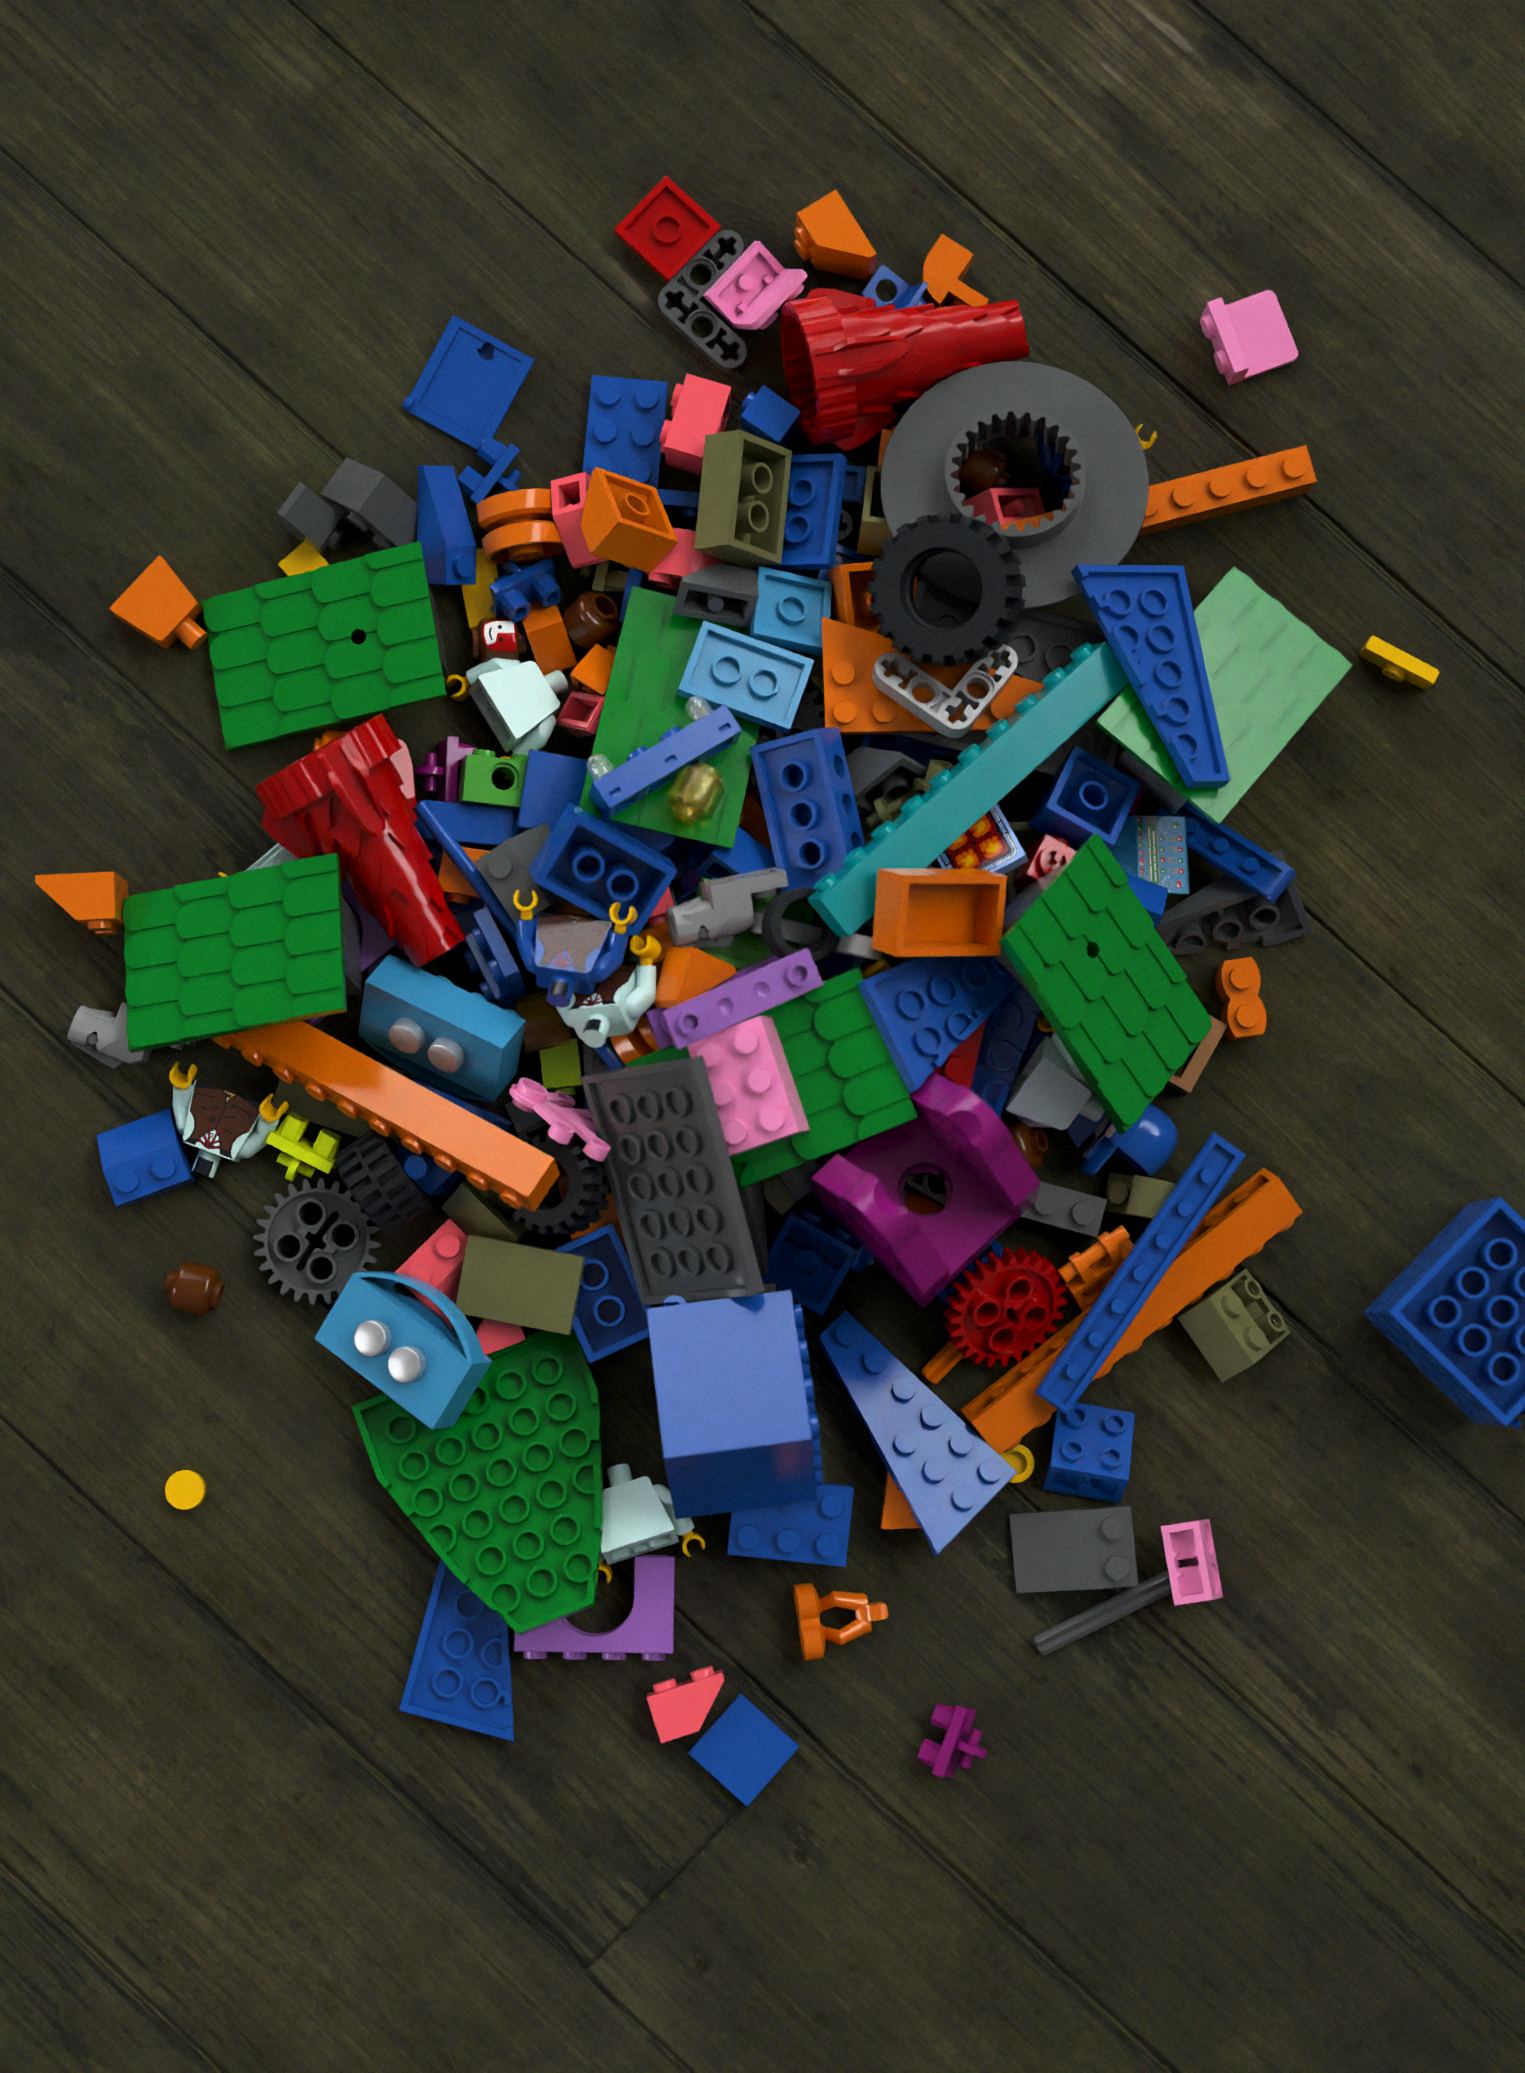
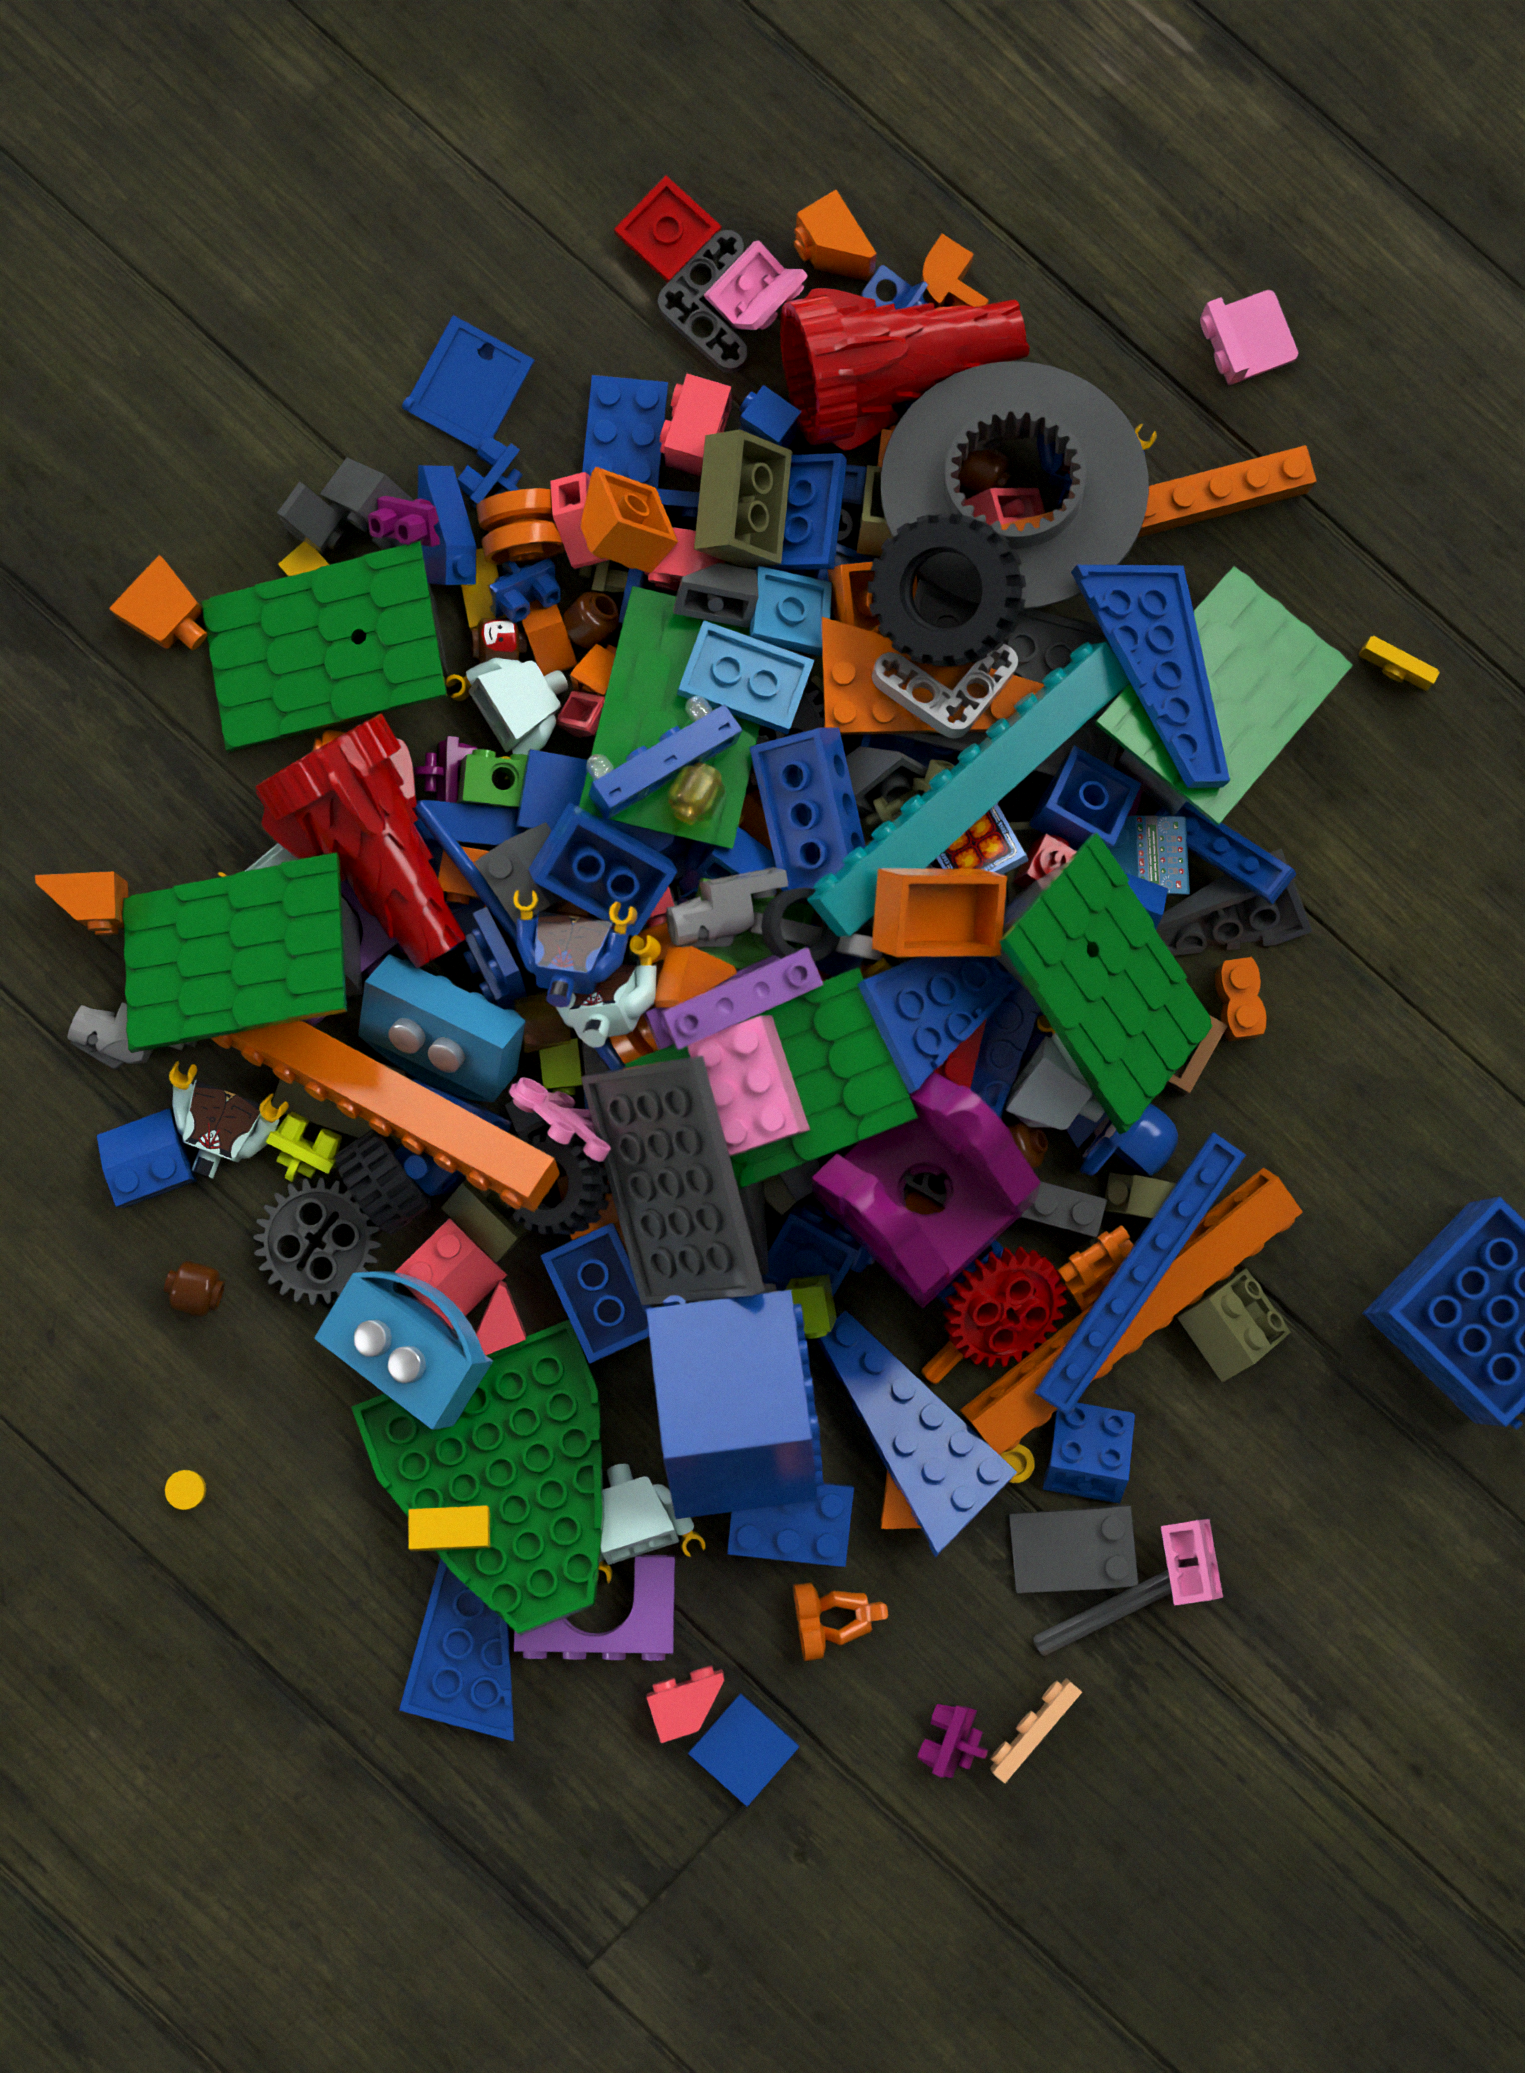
olive tile [455,1234,586,1335] -> none
none -> magenta hips [368,495,440,547]
none -> yellow tile [409,1506,490,1551]
none -> lime brick [785,1274,837,1339]
none -> light nougat plate [990,1678,1082,1783]

